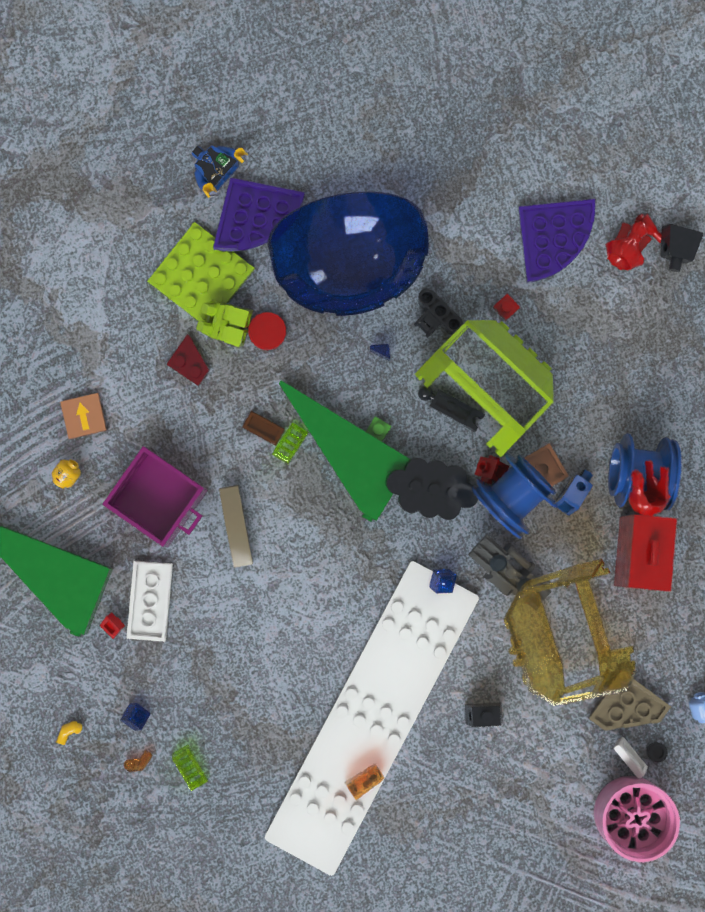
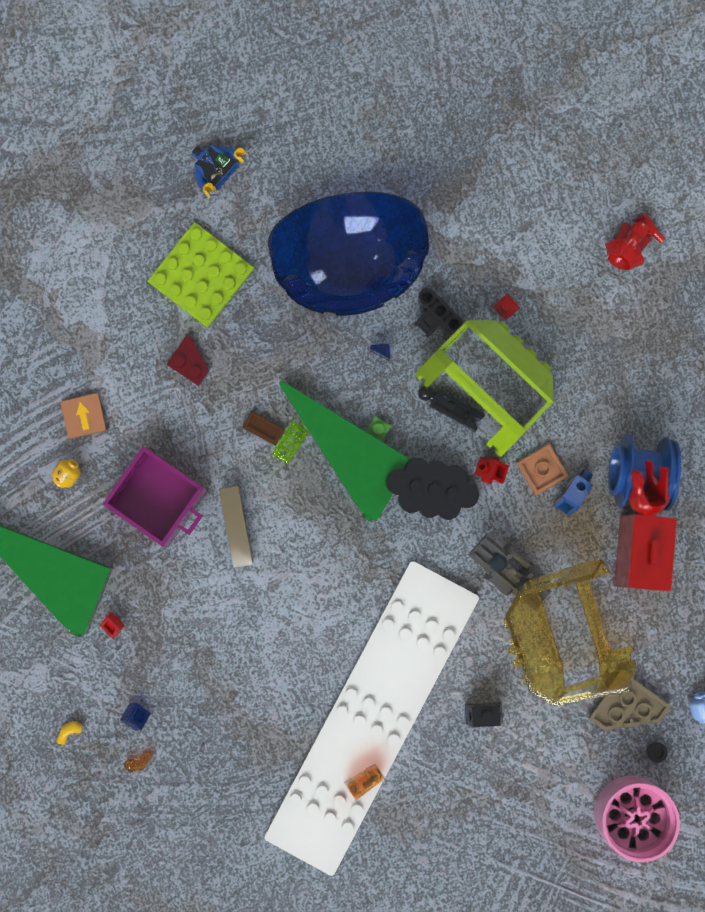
white tile [126,561,173,642] -> none
clear neon green slope [172,745,208,791] -> none
lime hips [196,300,253,347] -> none
dark purple plate [213,178,305,251] -> none
red tile [248,312,286,350] -> none
clear blue slope [429,569,457,594] -> none
blue wheel [471,452,557,539] -> none
dark purple plate [518,199,595,283] -> none
white tile [614,737,648,779] -> none
black torso [660,224,704,272] -> none

